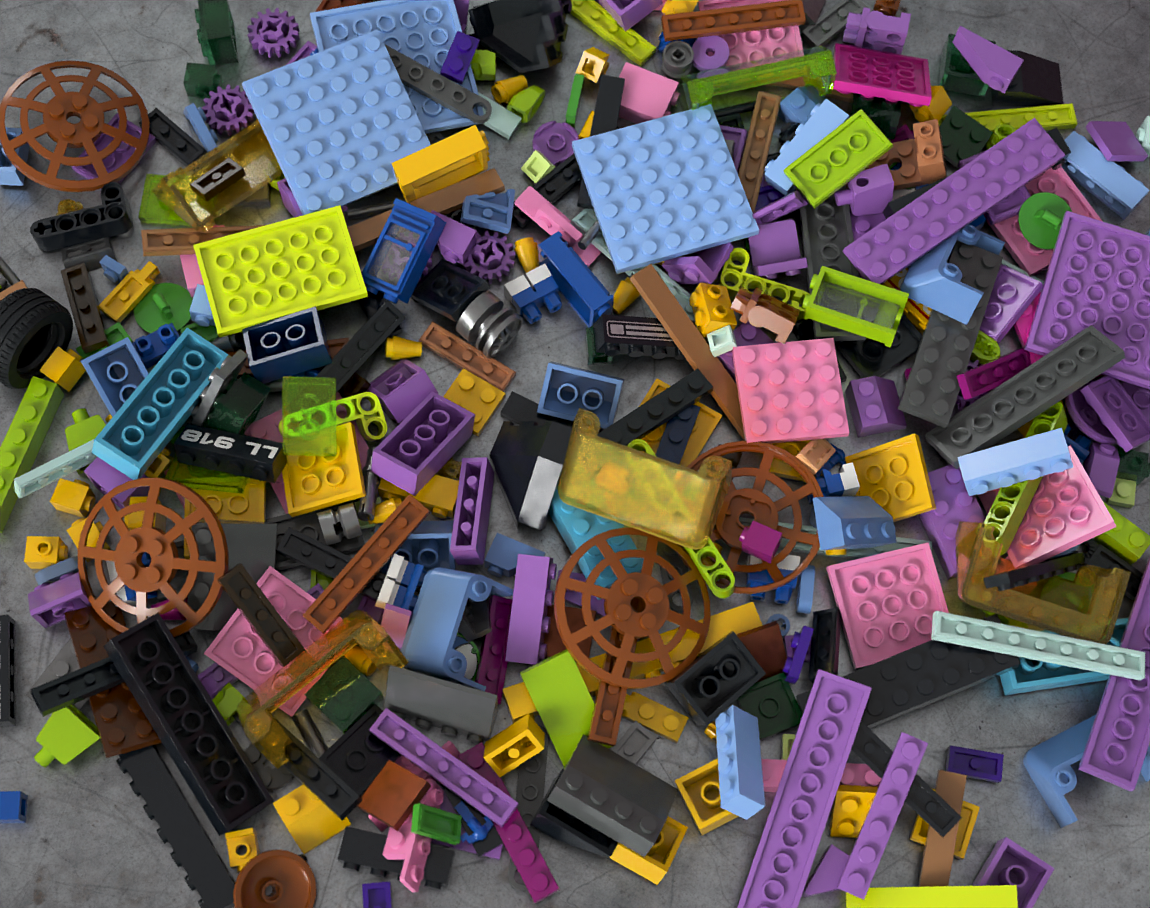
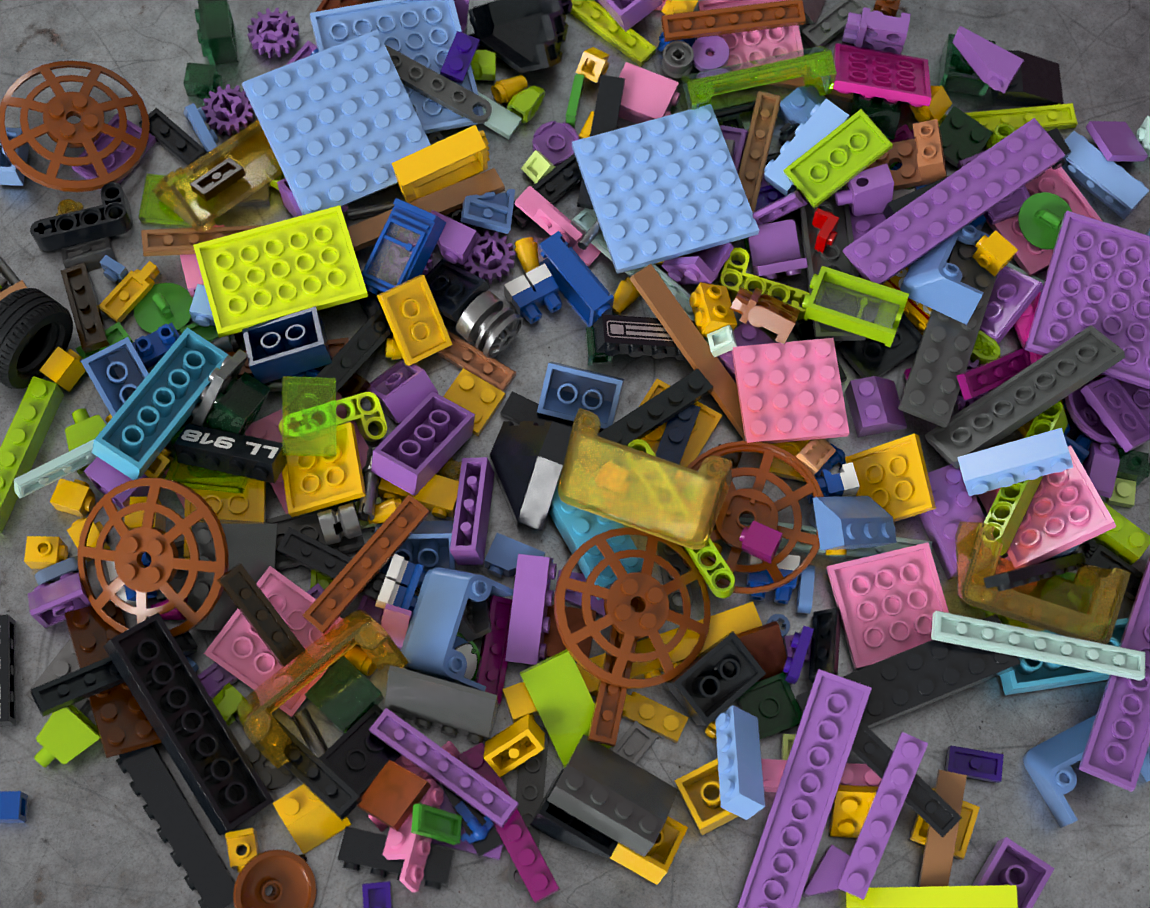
none -> yellow plate [377,275,453,366]
none -> red bracket [812,208,839,253]
none -> yellow brick [972,230,1018,277]

